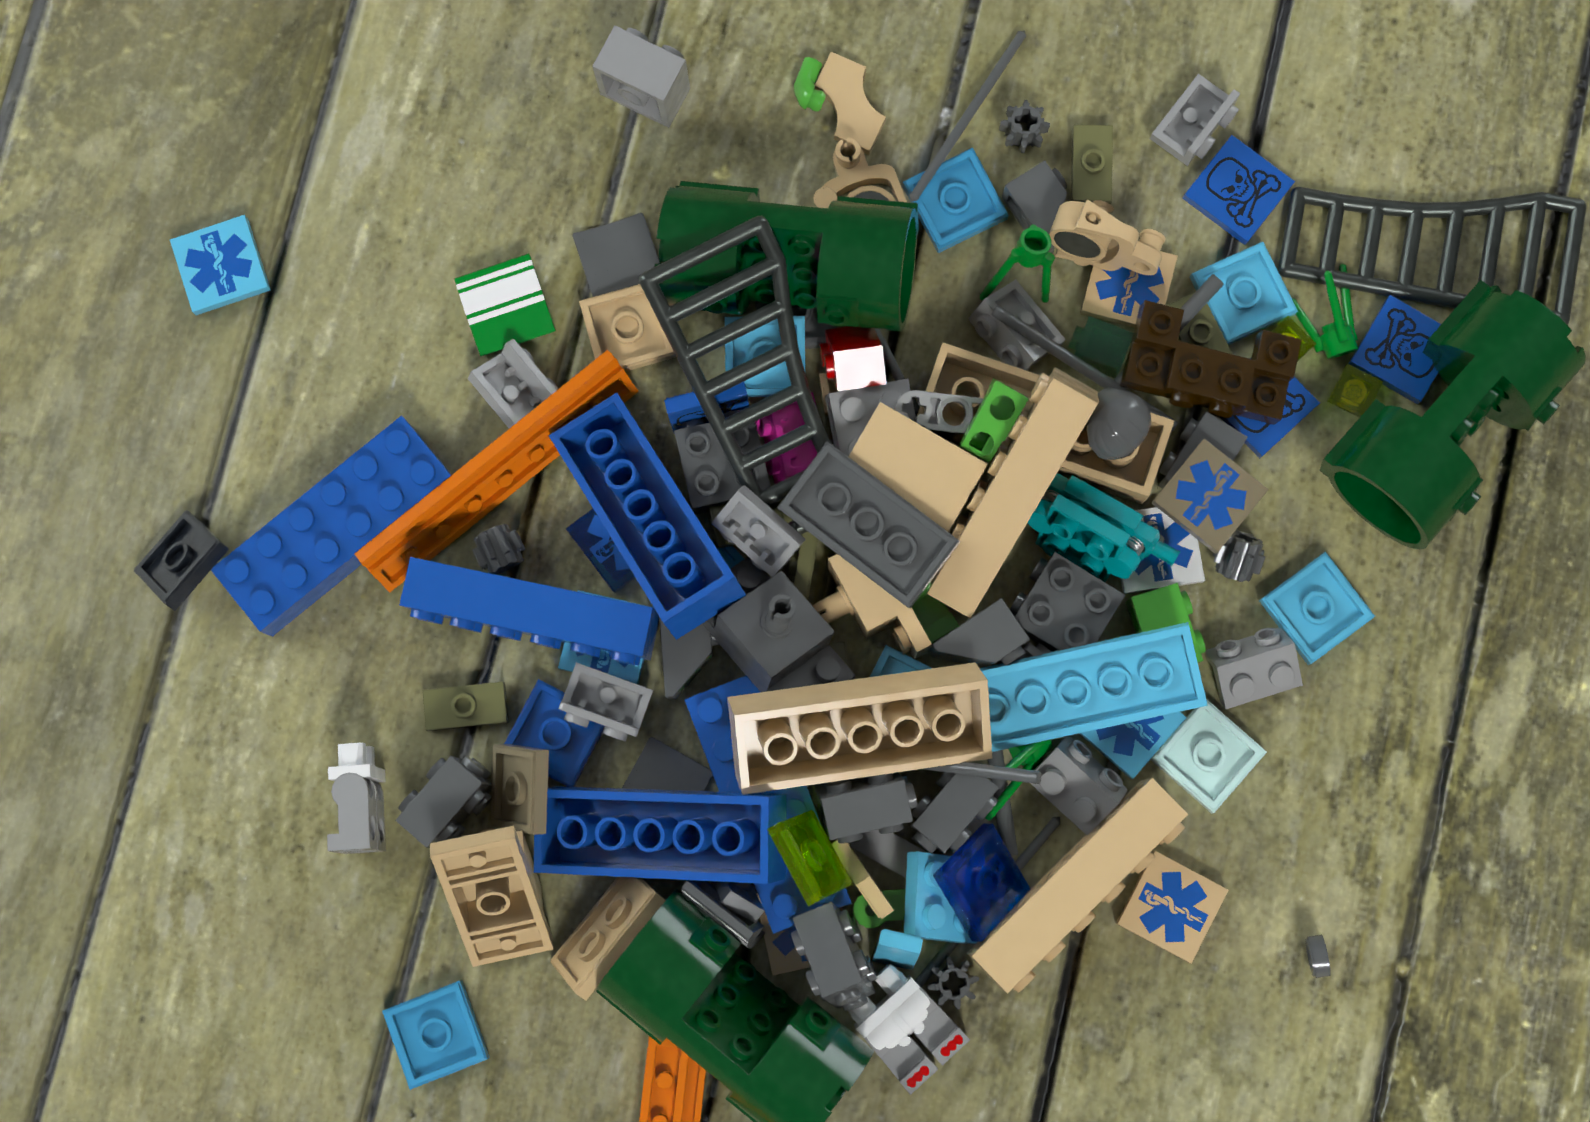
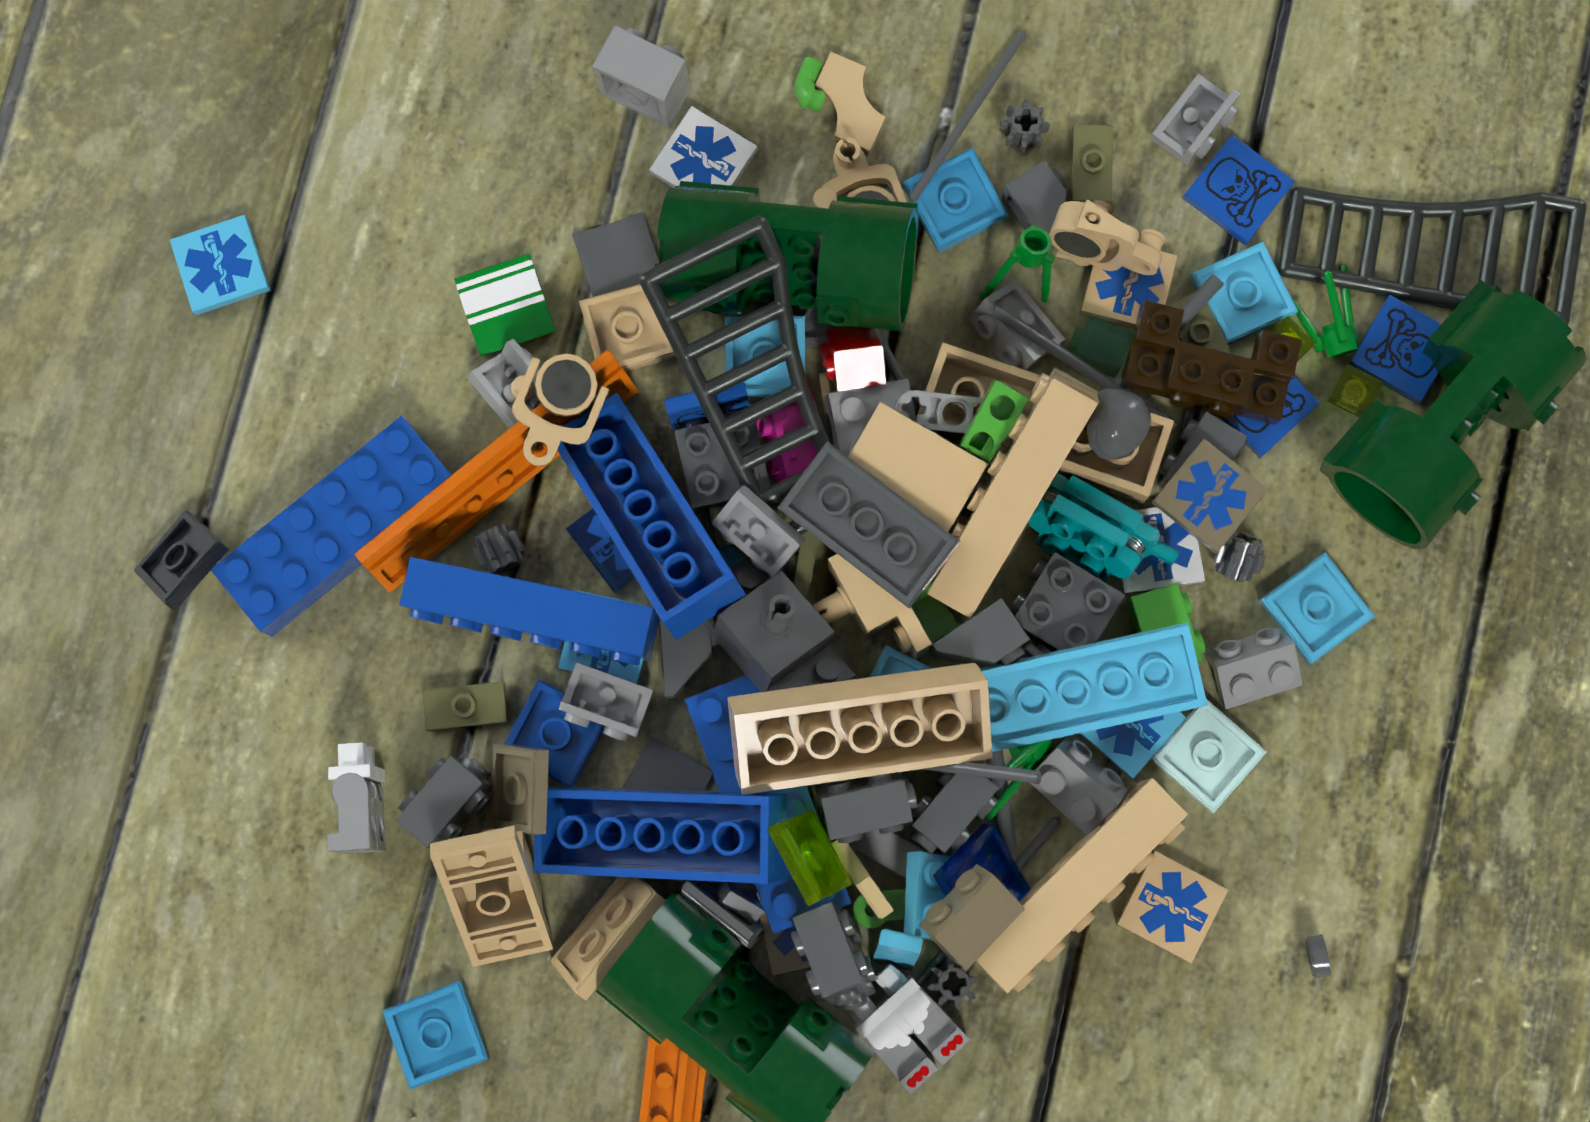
none -> tan piece [510,354,609,466]
none -> tile [649,106,758,188]
none -> dark tan brick [919,864,1025,971]

